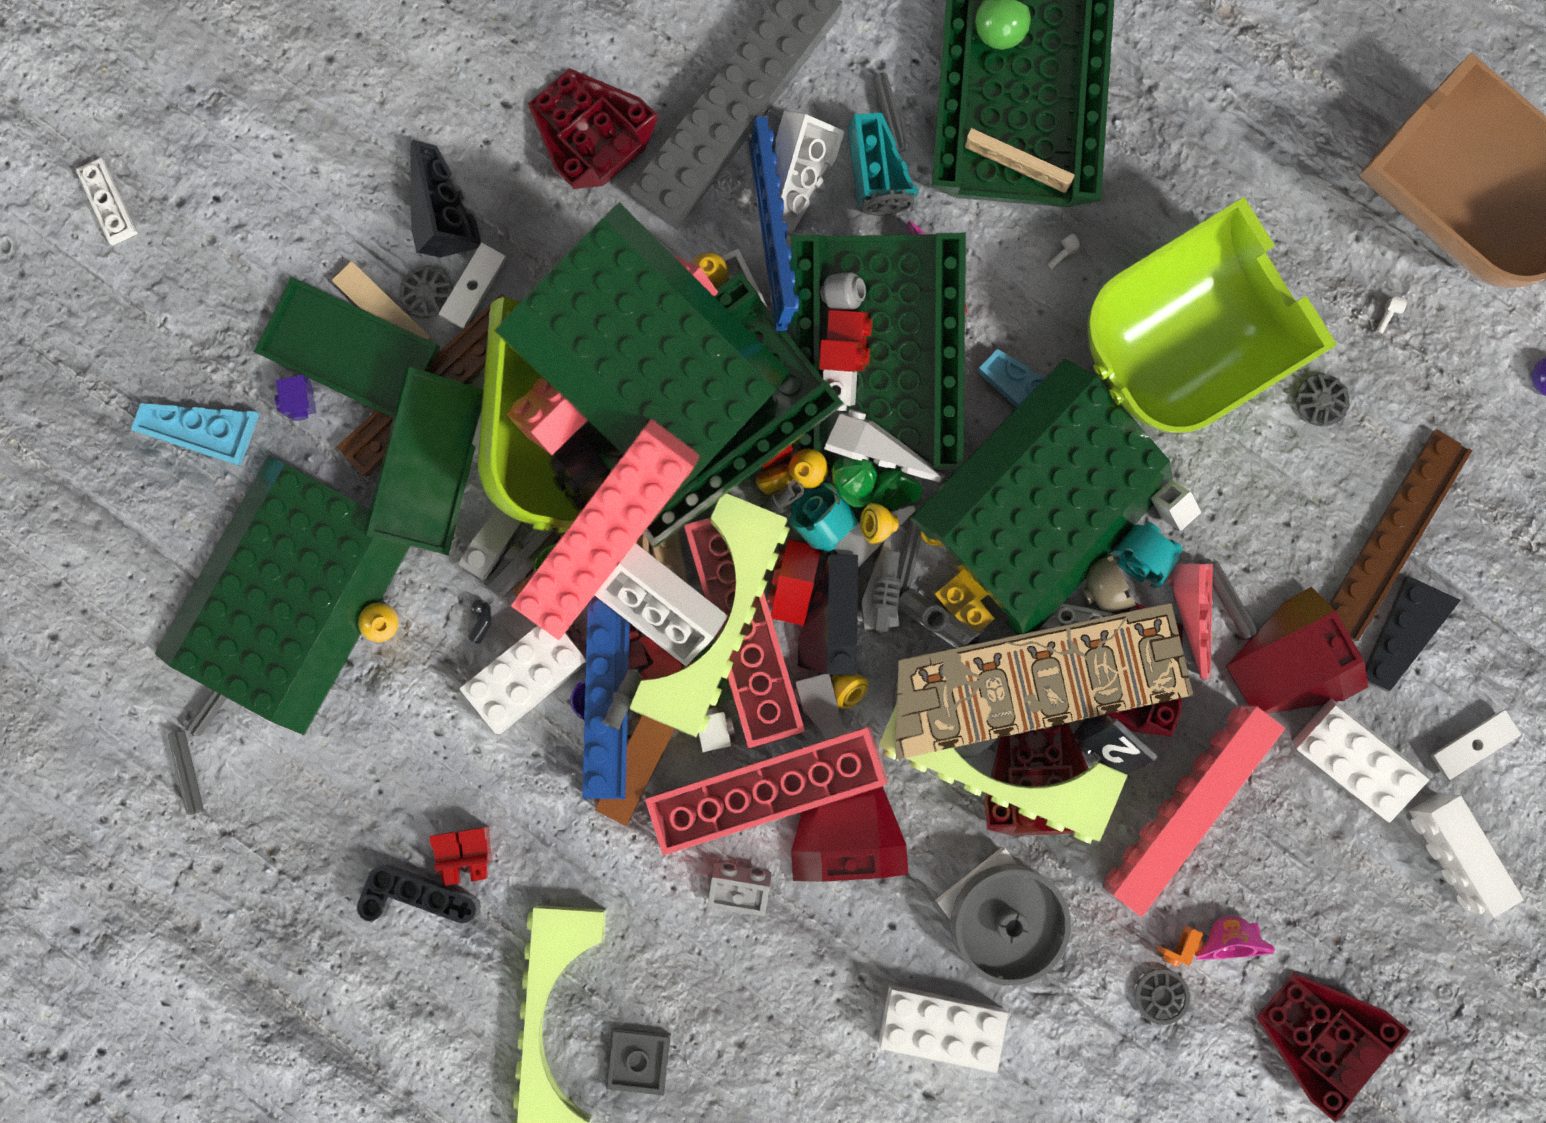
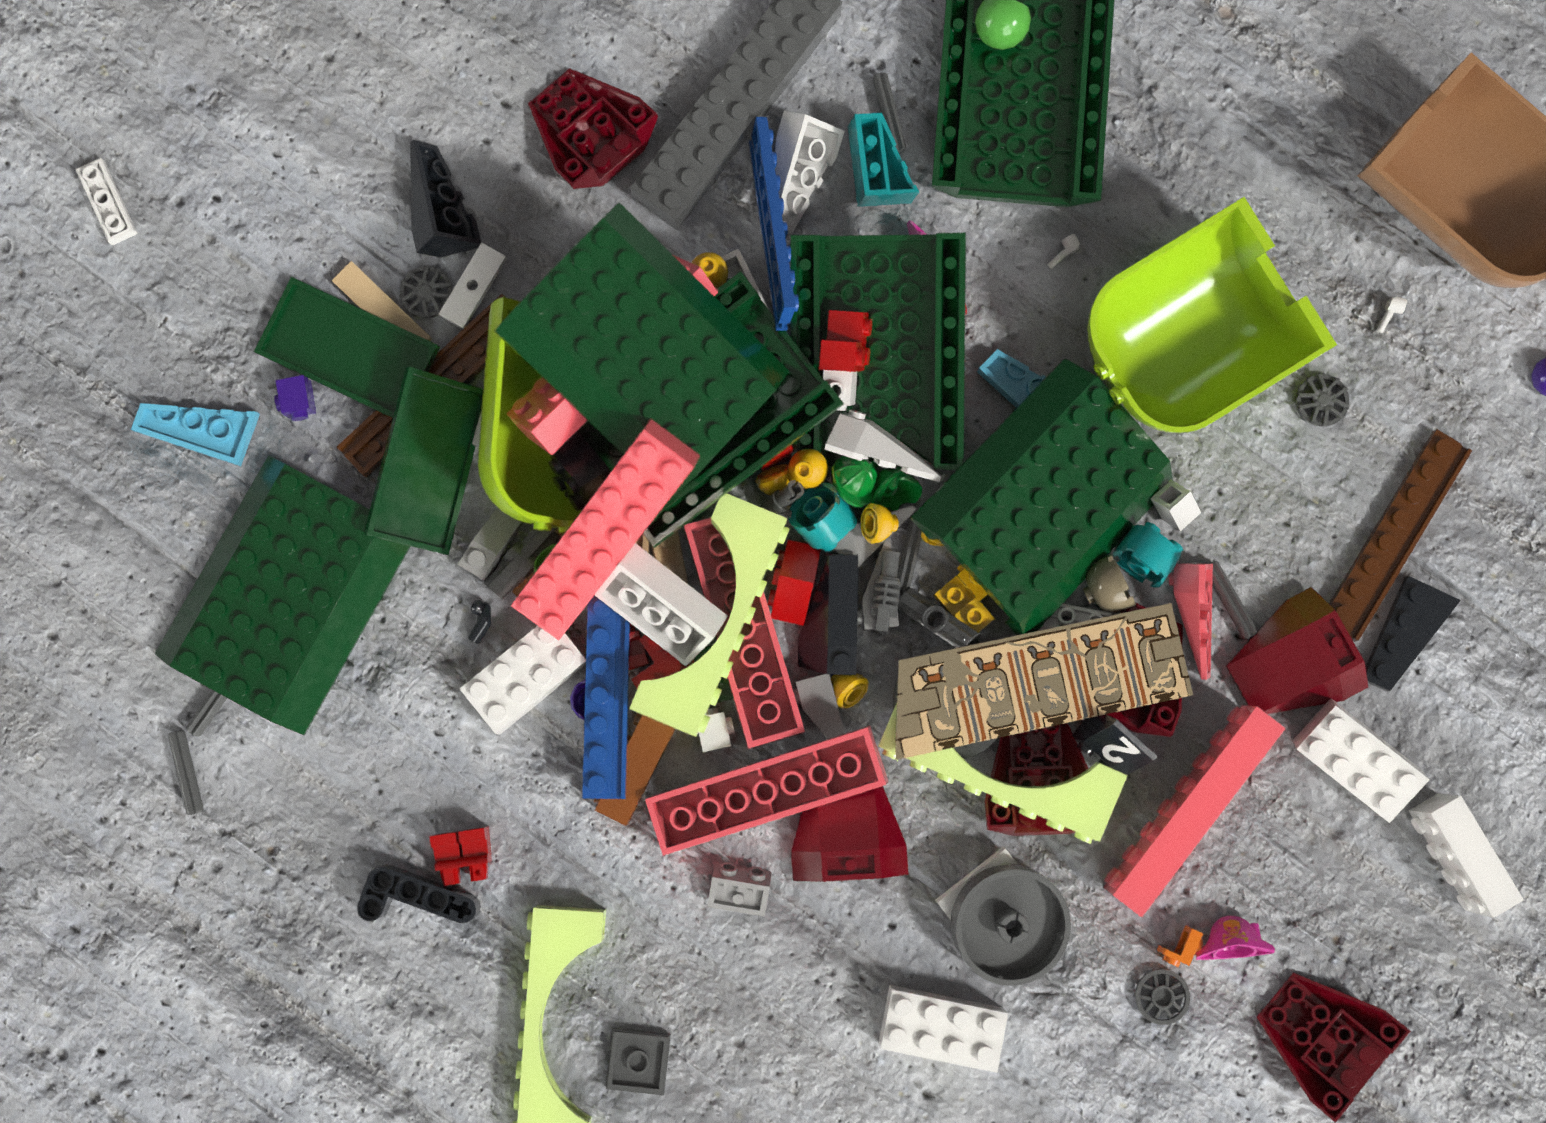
yellow brick [358,602,399,642] -> none
dark grey pin [602,669,644,730] -> none
light grey head [820,272,866,311] -> none
dark grey wheel [862,190,915,216] -> none
tan tile [965,128,1074,193] -> none
white tile [1430,710,1521,780] -> none

